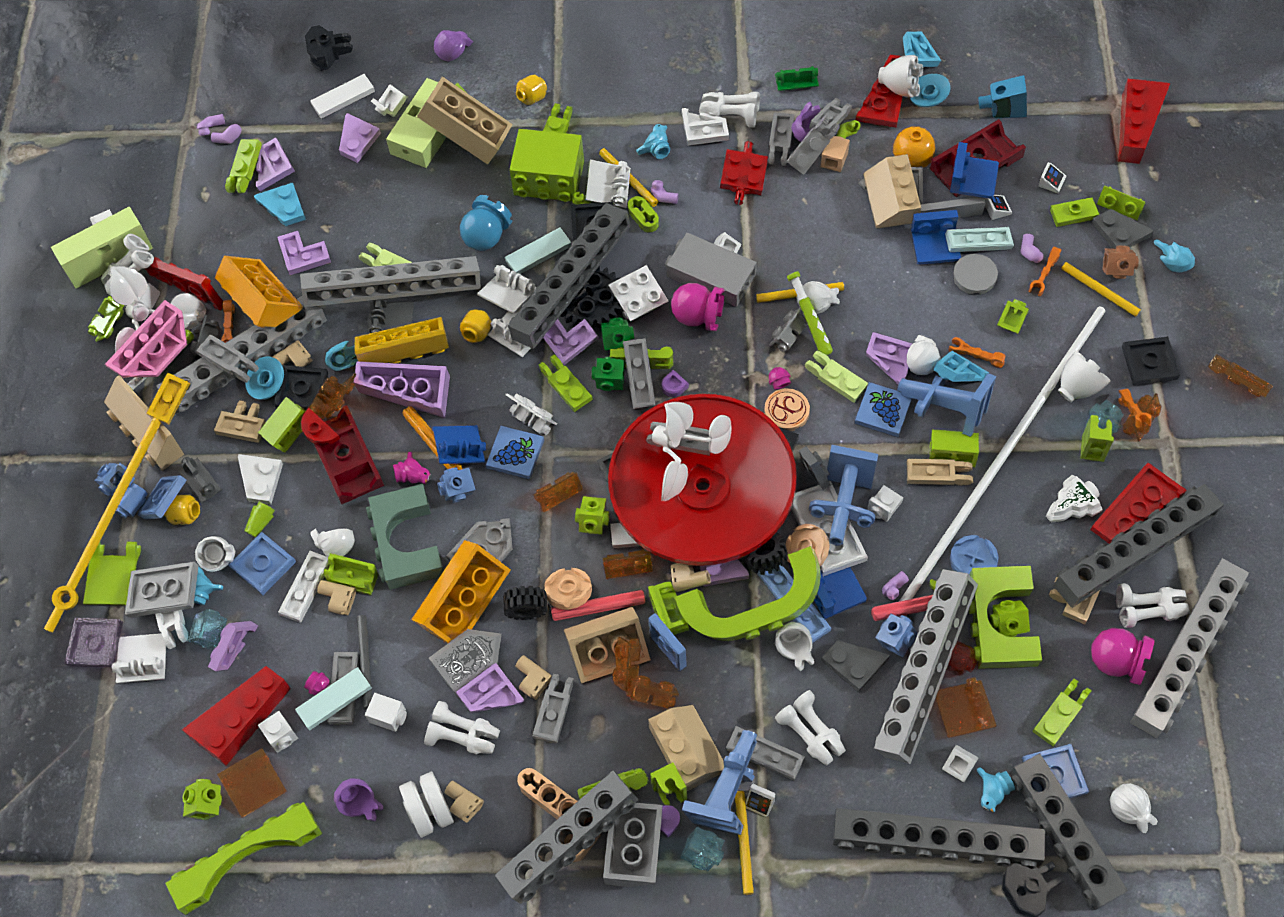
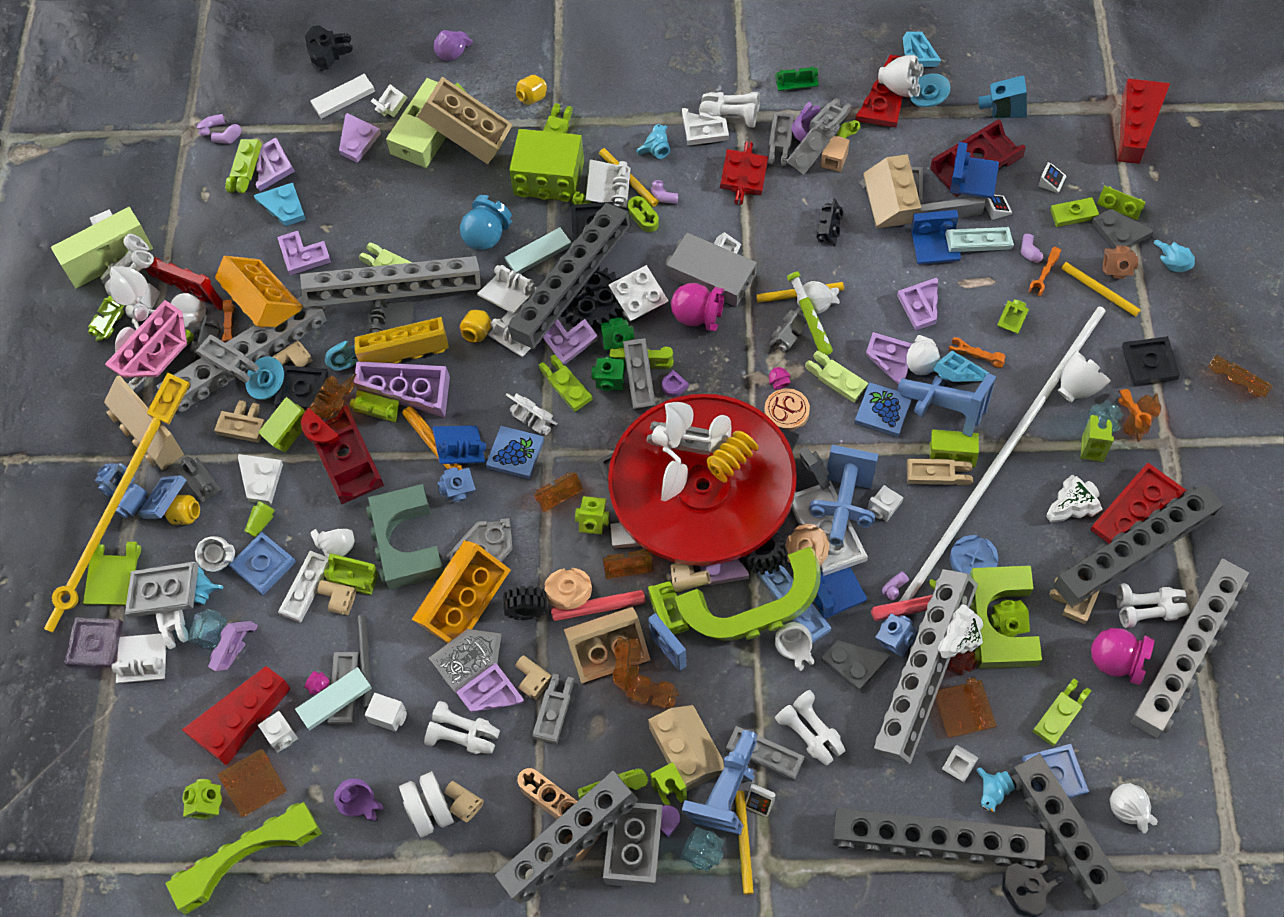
dark pink animal [393,452,431,484] -> none
light orange cylinder [893,126,935,168] -> none
light grey tile [953,254,998,294] -> none
none -> lime hinge [350,390,399,422]
none -> yellow piece [707,431,759,482]
none -> black hinge [816,198,844,246]
none -> lavender wing [897,278,938,331]
none -> white rock [938,604,983,658]

